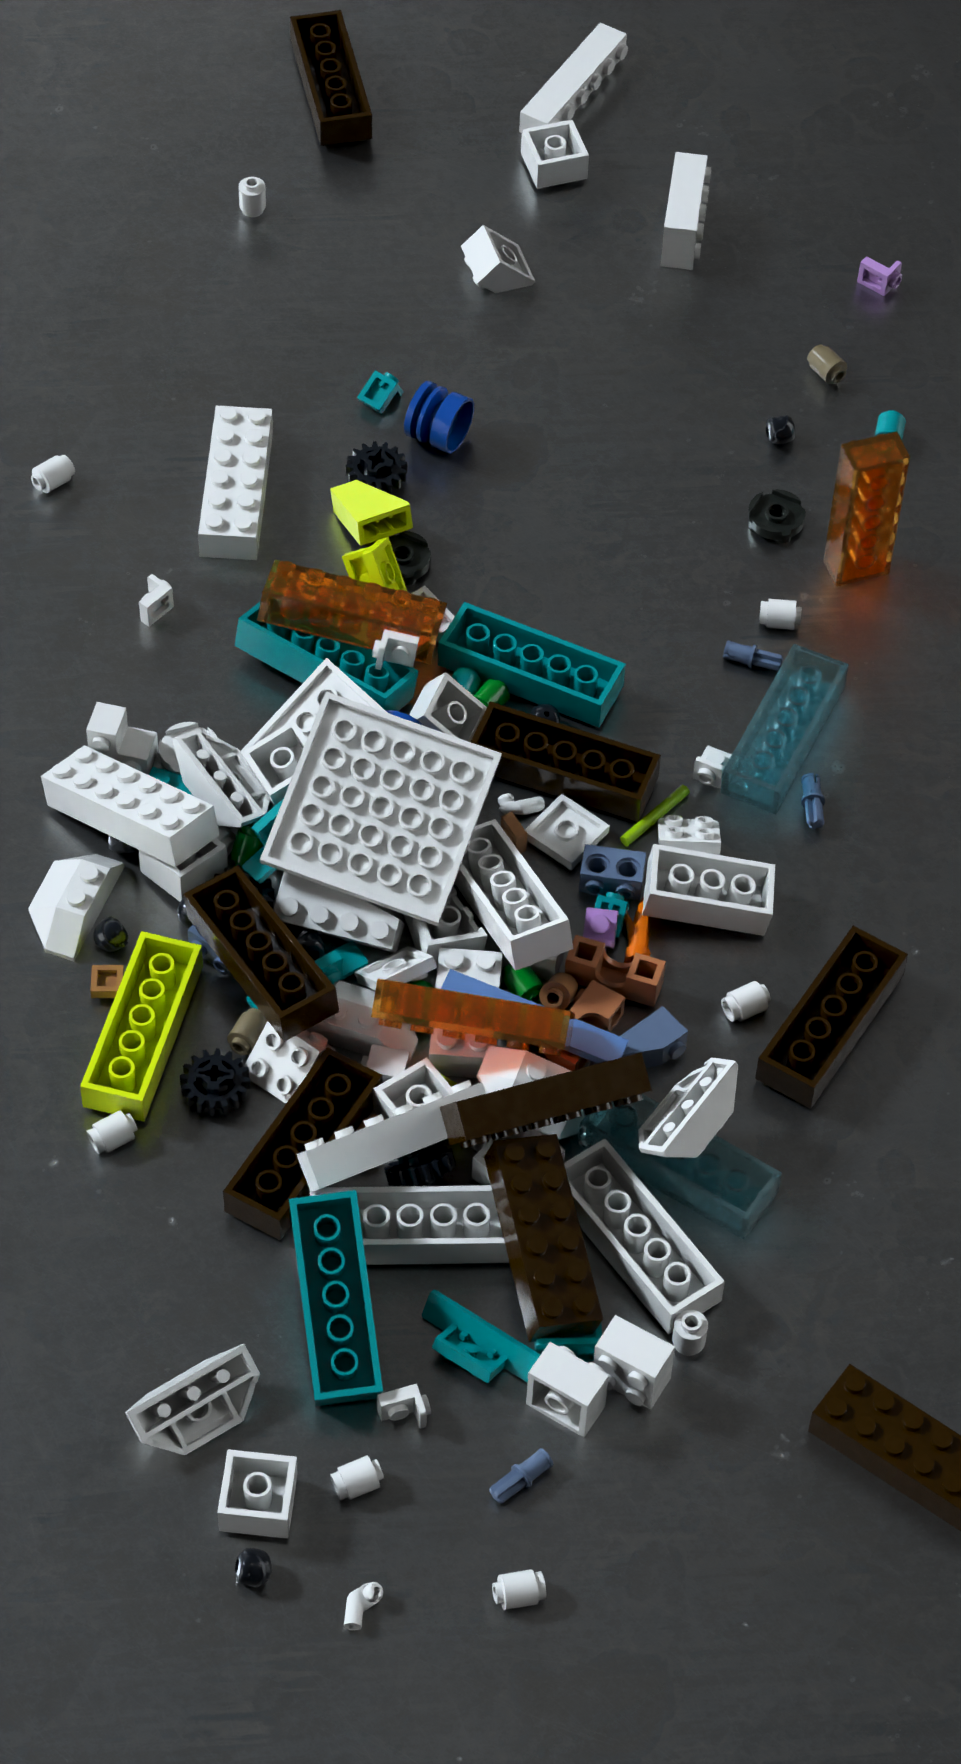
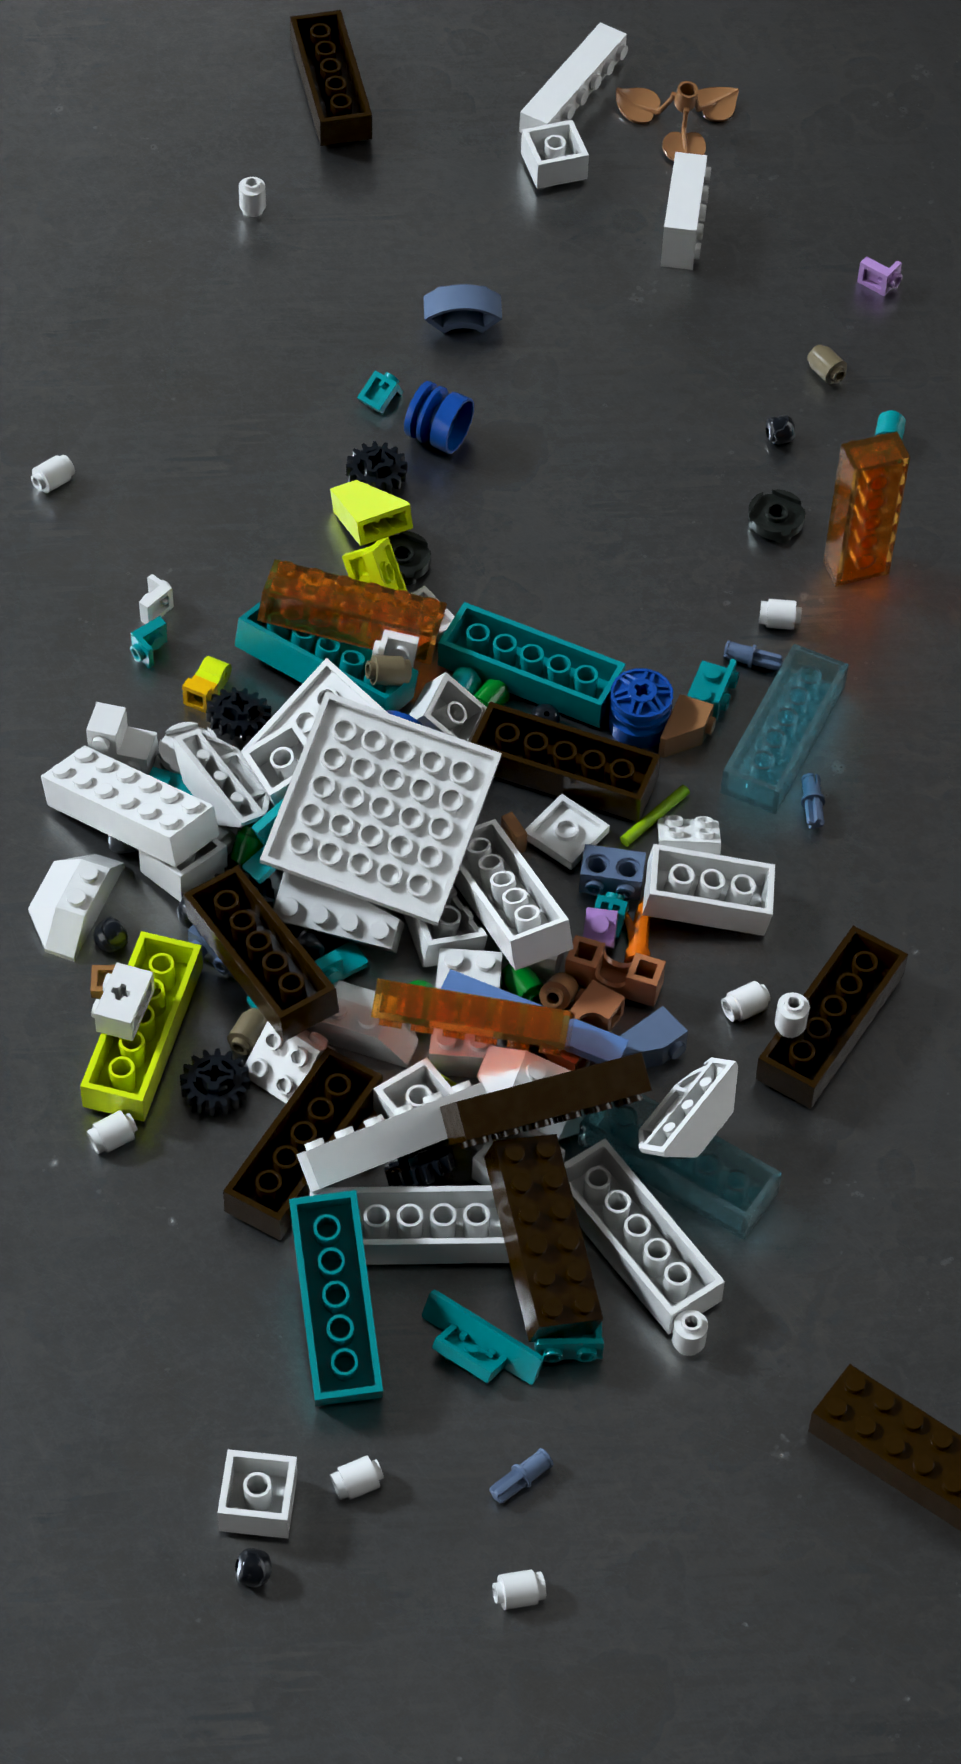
white wedge [125,1344,260,1455] -> none
white brick [198,405,273,560] -> none
white arm [344,1582,384,1630] -> none
white plate [354,946,437,995] -> none
white brick [361,1044,410,1083] -> none
white bracket [377,1383,431,1429] -> none
white slope [461,225,535,293] -> none
white arm [498,793,545,815] -> none
white brick [526,1342,609,1437] -> none
white brick [593,1315,675,1409] -> none
white bracket [693,745,735,789] -> none
none -> white brick [91,962,155,1041]
none -> teal bracket [130,616,168,669]
none -> leg [182,655,232,713]
none -> black gear [206,687,271,741]
none -> dark tan brick [365,655,412,686]
none -> sand blue brick [423,284,502,334]
none -> blue wheel [608,668,673,749]
none -> medium nougat plant [616,81,739,161]
none -> medium nougat slope [658,694,717,758]
none -> teal bracket [687,659,740,721]
none -> white brick [775,992,810,1038]

